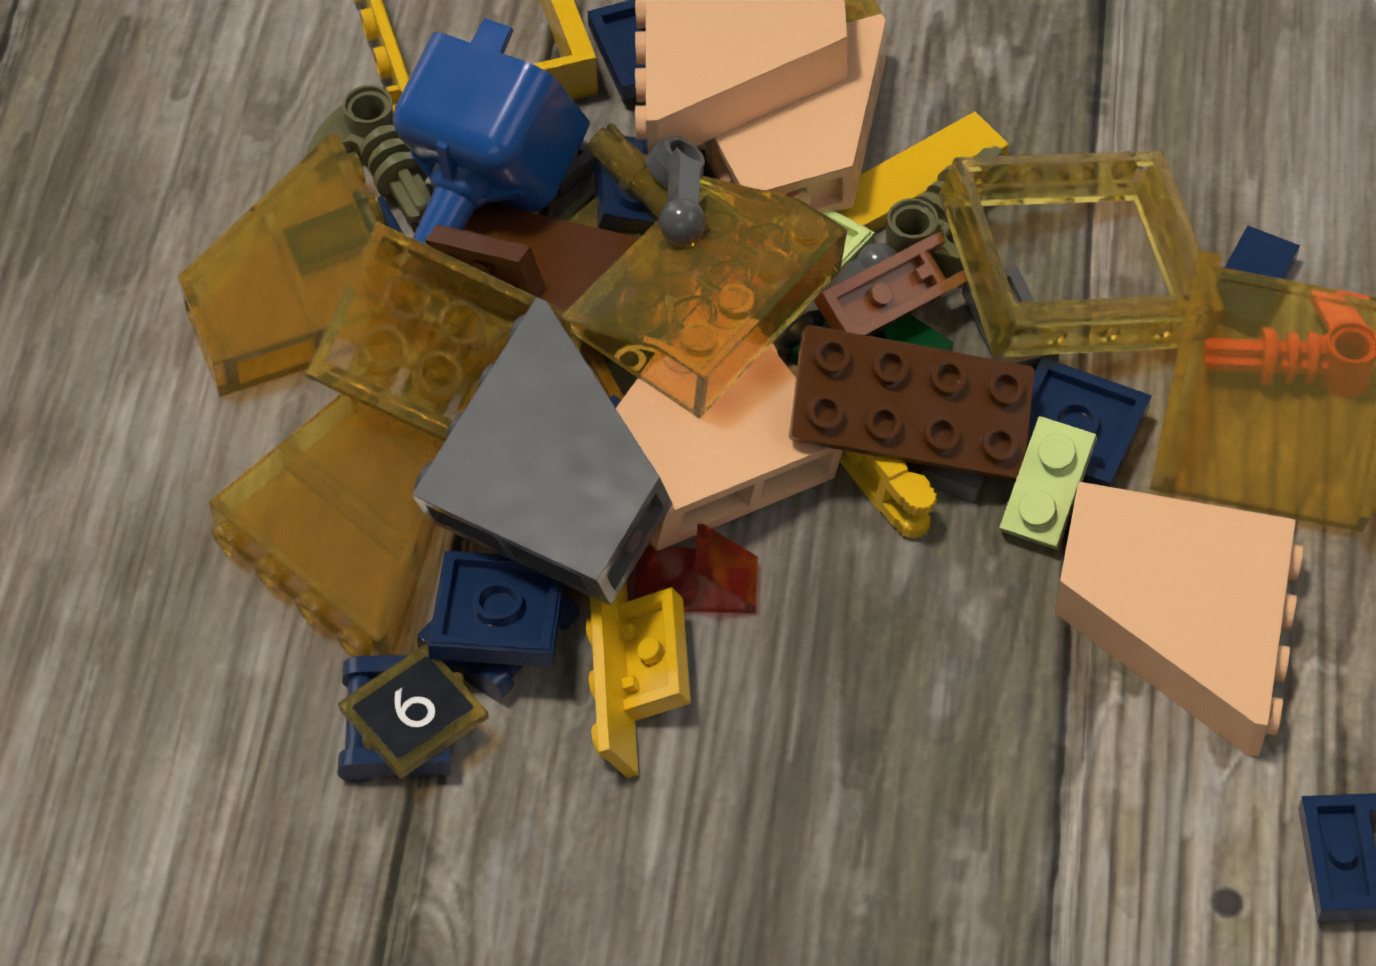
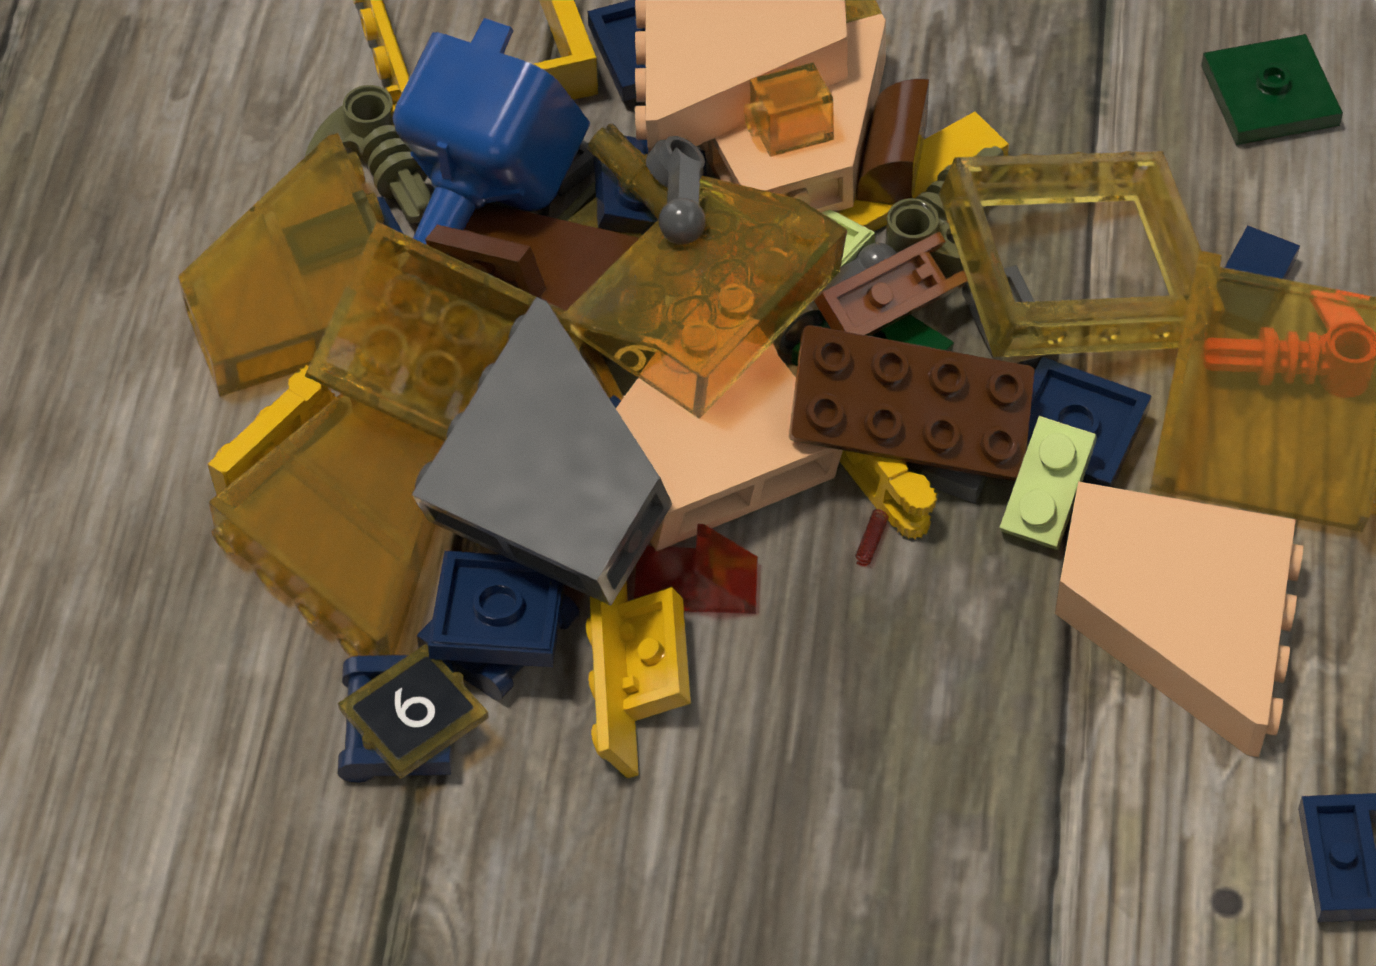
none -> yellow hinge [207,363,338,511]
none -> clear yellow brick [744,62,834,157]
none -> clear red leg [855,509,889,566]
none -> reddish brown brick [856,79,929,205]
none -> dark green plate [1201,34,1343,145]

